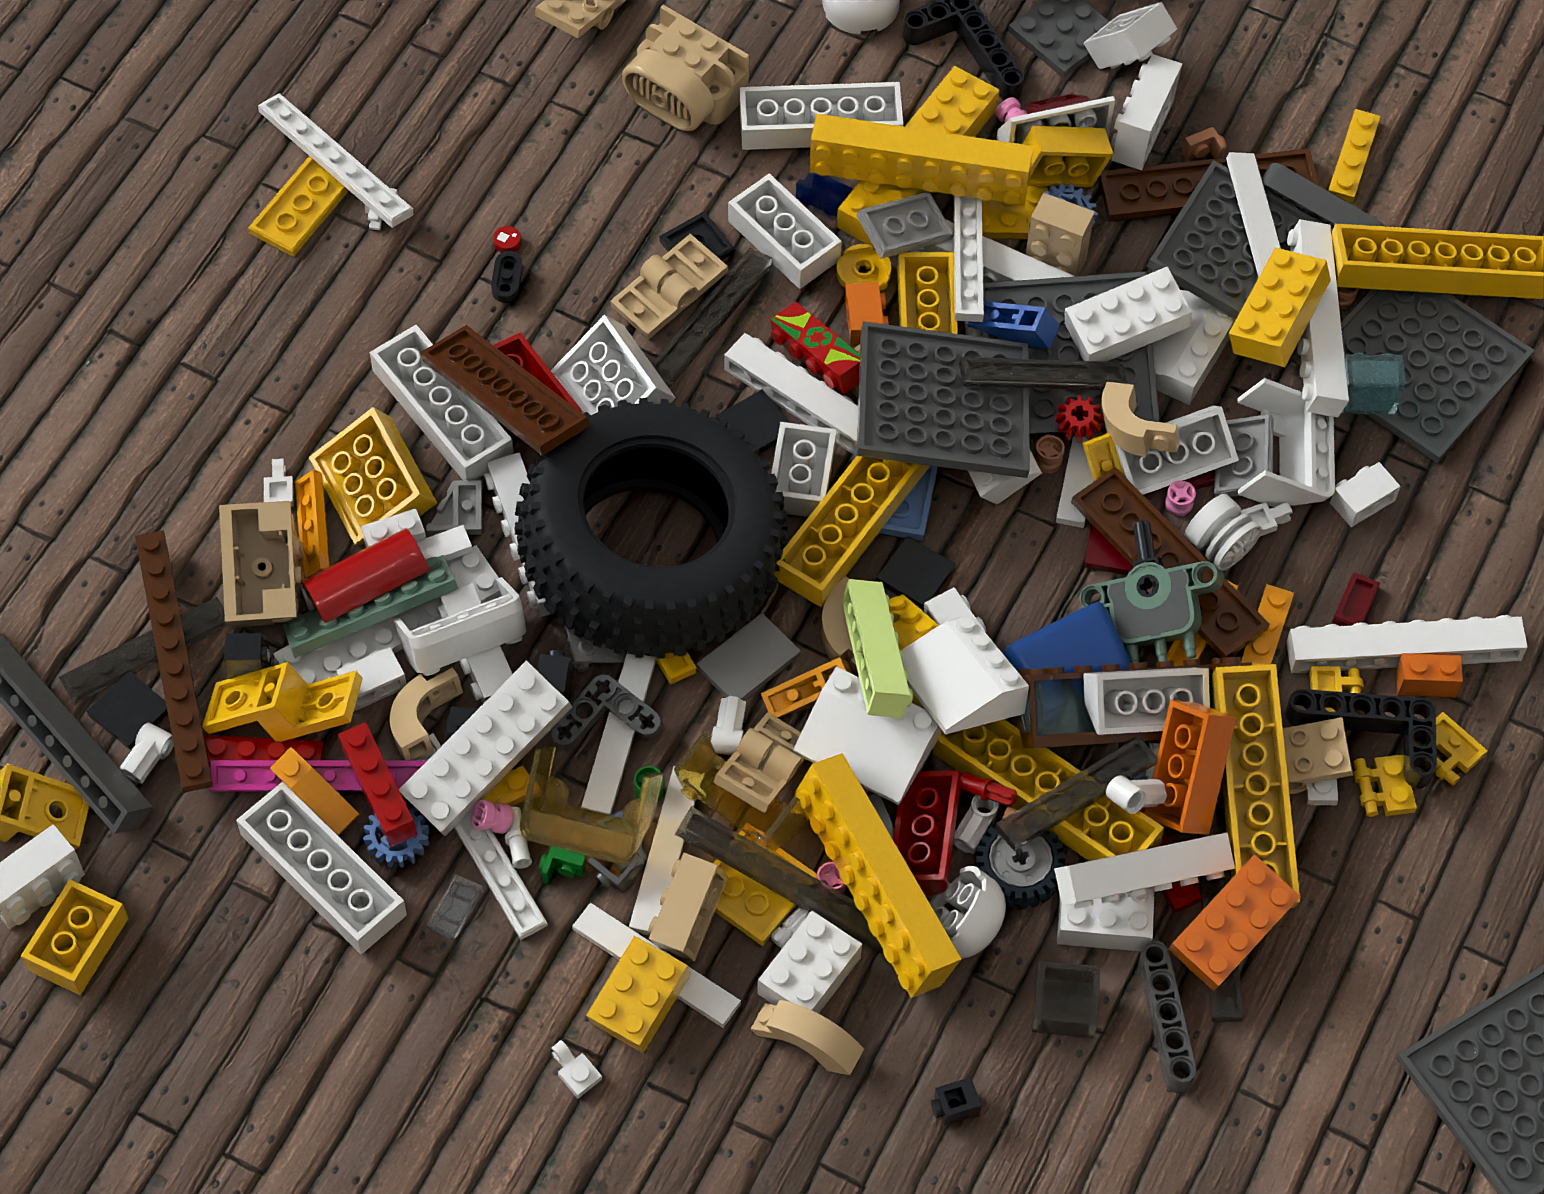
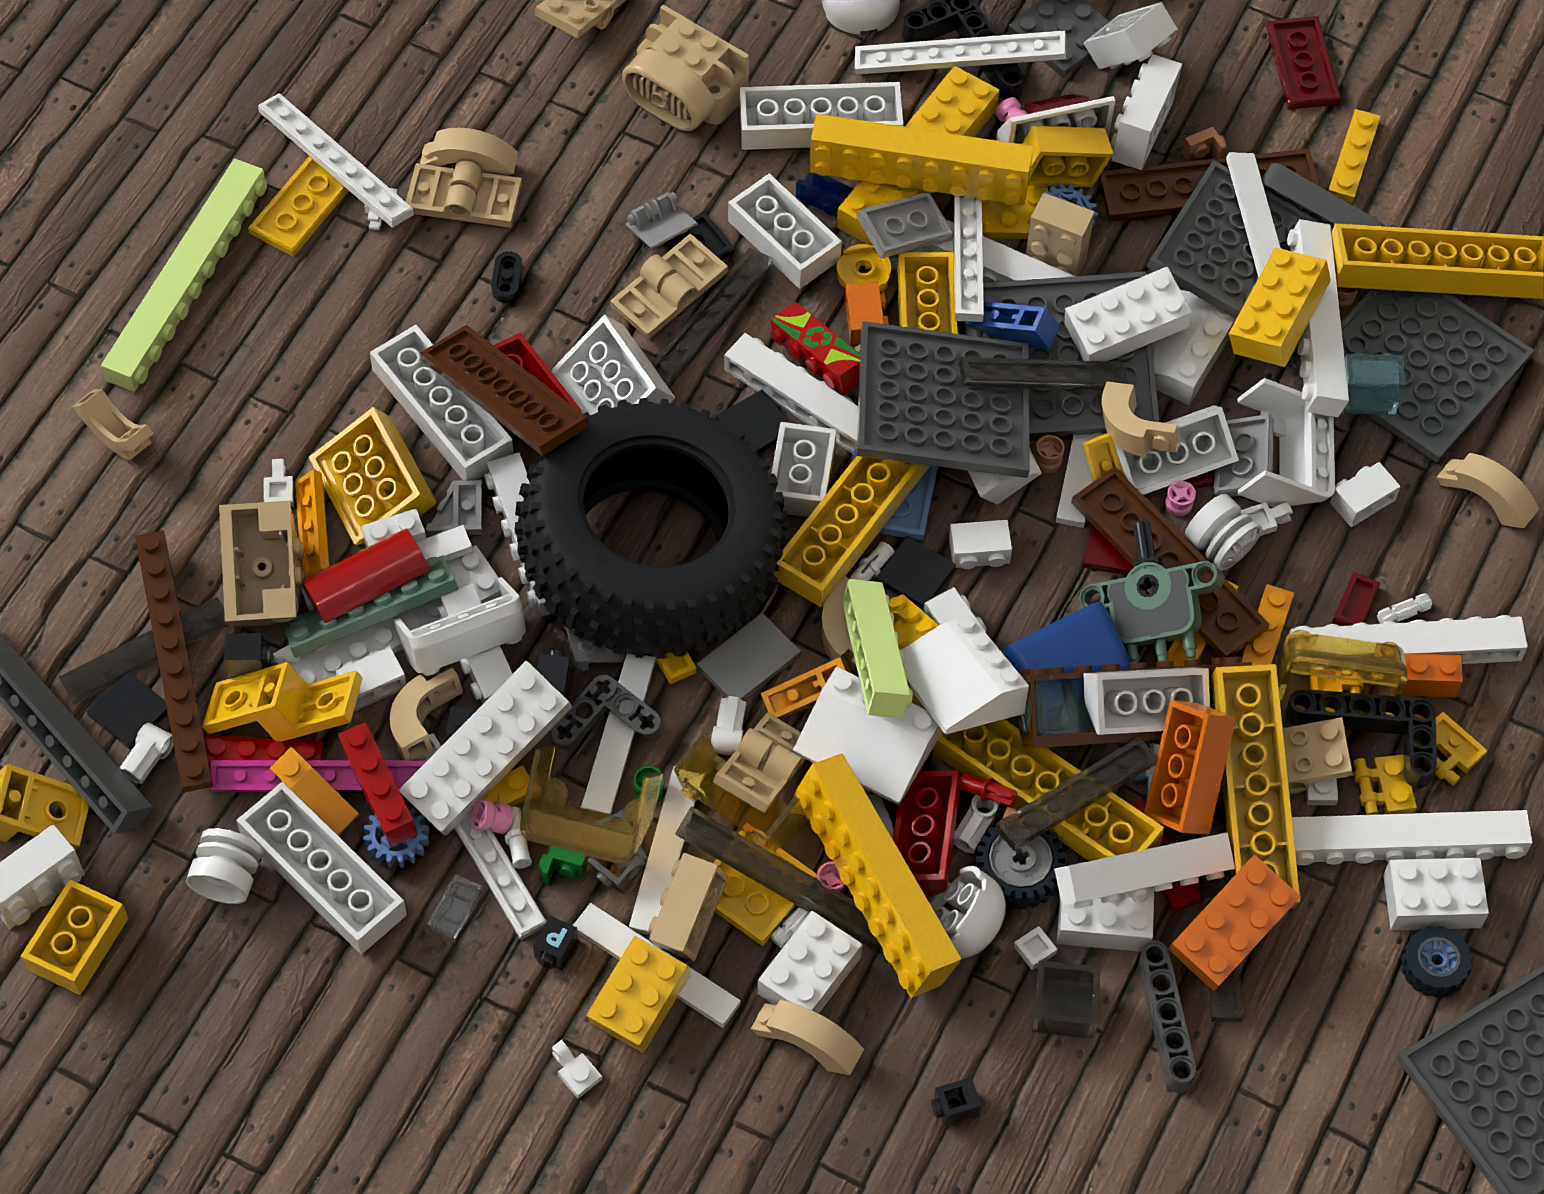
red tile [493,226,521,253] -> none
red gear [1055,394,1104,444] -> none
white piece [1106,775,1167,814] -> none
none -> tan arch [72,389,154,460]
none -> yellowish green brick [100,158,267,392]
none -> white wheel [185,828,263,904]
none -> tan plate [406,161,522,228]
none -> tan arch [420,128,519,176]
none -> black brick [533,916,579,970]
none -> light grey hinge [625,192,698,249]
none -> white pin [849,542,894,581]
none -> white plate [855,31,1066,75]
none -> white brick [949,520,1012,569]
none -> white plate [1014,926,1058,970]
none -> dark red tile [1266,16,1341,110]
none -> clear yellow windscreen [1278,630,1408,715]
none -> white brick [1292,810,1532,866]
none -> white axle [1377,593,1432,624]
none -> white brick [1383,858,1489,930]
none -> black wheel [1400,926,1473,998]
none -> tan arch [1436,453,1539,528]

